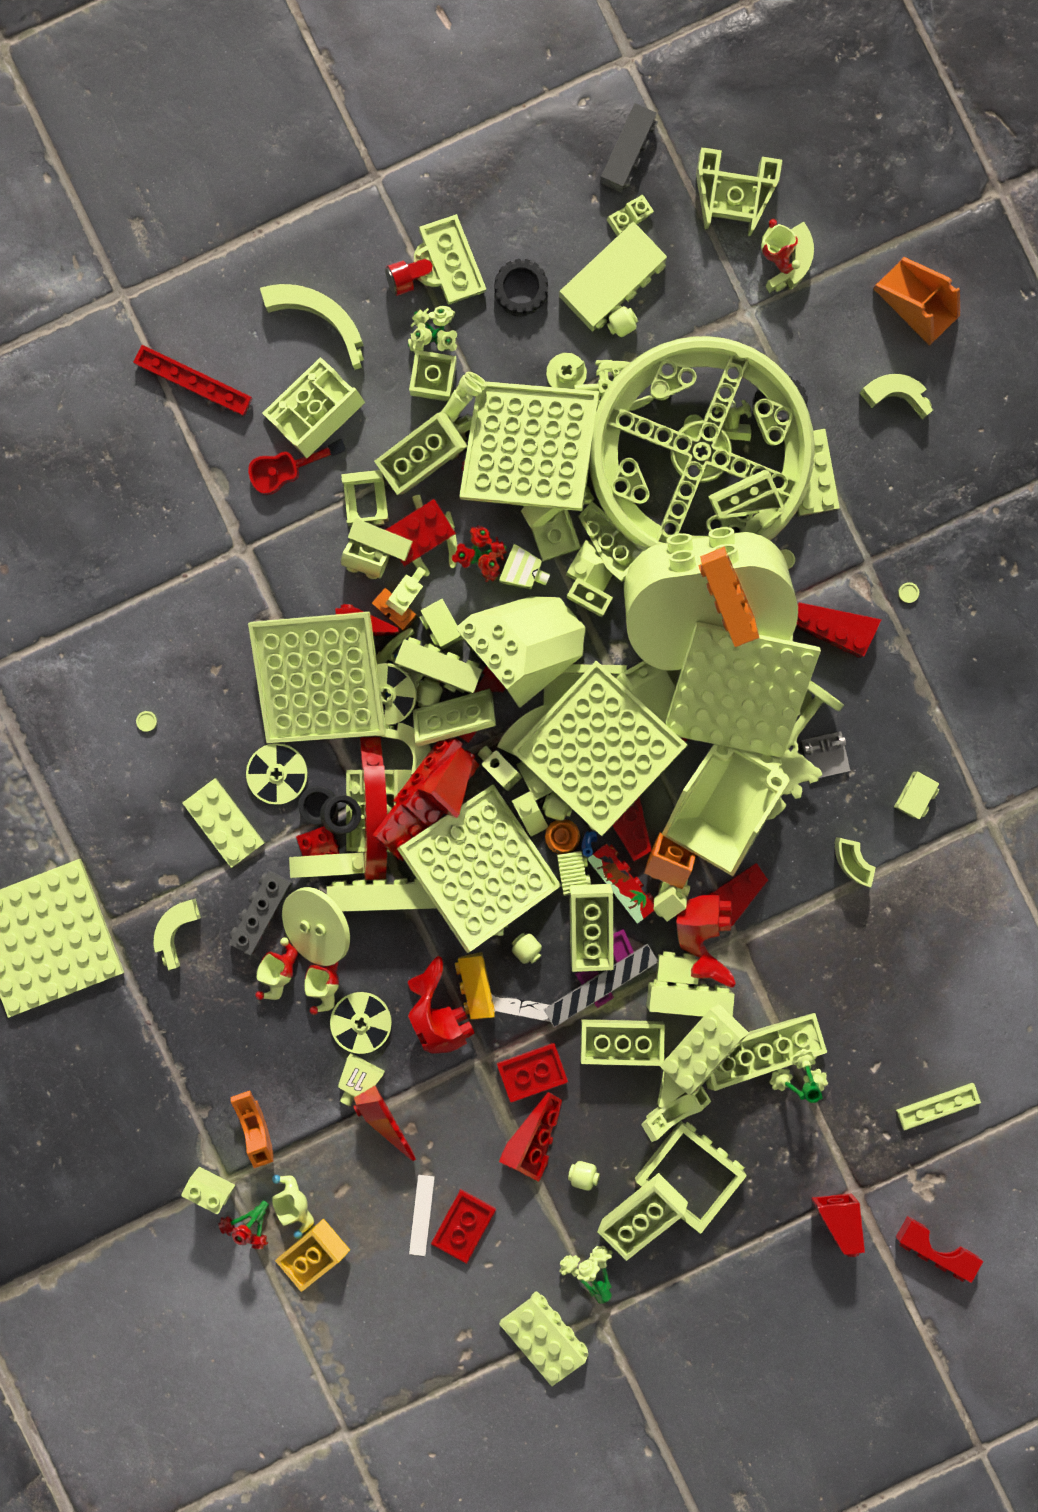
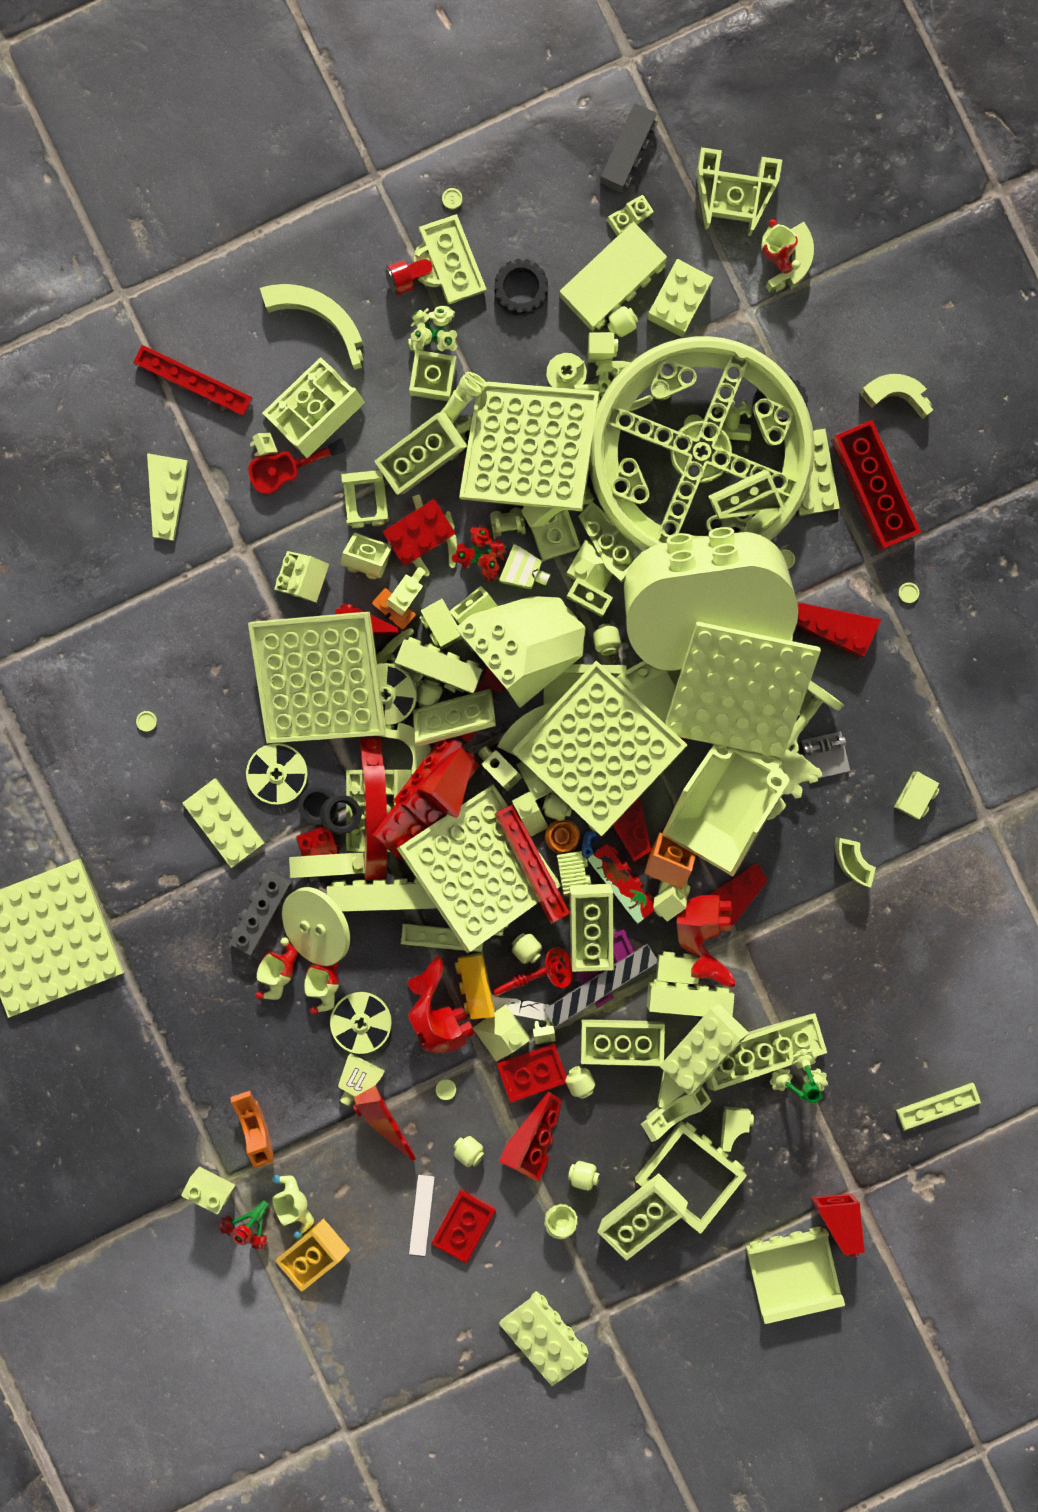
yellowish green arch [154,898,201,970] -> none
yellowish green tile [348,518,413,560] -> none
yellowish green plant [559,1246,613,1304] -> none
orange wedge [698,546,760,647] -> none
orange ladder [873,257,960,346] -> none
red arch [896,1216,984,1283] -> none
none -> yellowish green wing [147,454,189,541]
none -> yellowish green tile [250,433,278,456]
none -> yellowish green slope [274,551,329,603]
none -> yellowish green tile [401,923,483,952]
none -> yellowish green piece [436,1079,456,1100]
none -> yellowish green piece [442,188,462,210]
none -> yellowish green brick [449,586,498,624]
none -> yellowish green head [453,1136,484,1167]
none -> yellowish green slope [473,1004,530,1061]
none -> yellowish green piece [490,508,526,539]
none -> red dish [492,947,573,997]
none -> red plate [494,804,570,923]
none -> yellowish green tile [533,1019,556,1044]
none -> yellowish green hair [544,1204,578,1239]
none -> yellowish green head [565,1066,595,1099]
none -> yellowish green brick [588,333,618,363]
none -> yellowish green head [593,624,621,655]
none -> yellowish green brick [647,259,713,338]
none -> yellowish green arch [720,1106,754,1152]
none -> yellowish green panel [746,1227,845,1324]
none -> red brick [830,420,921,551]

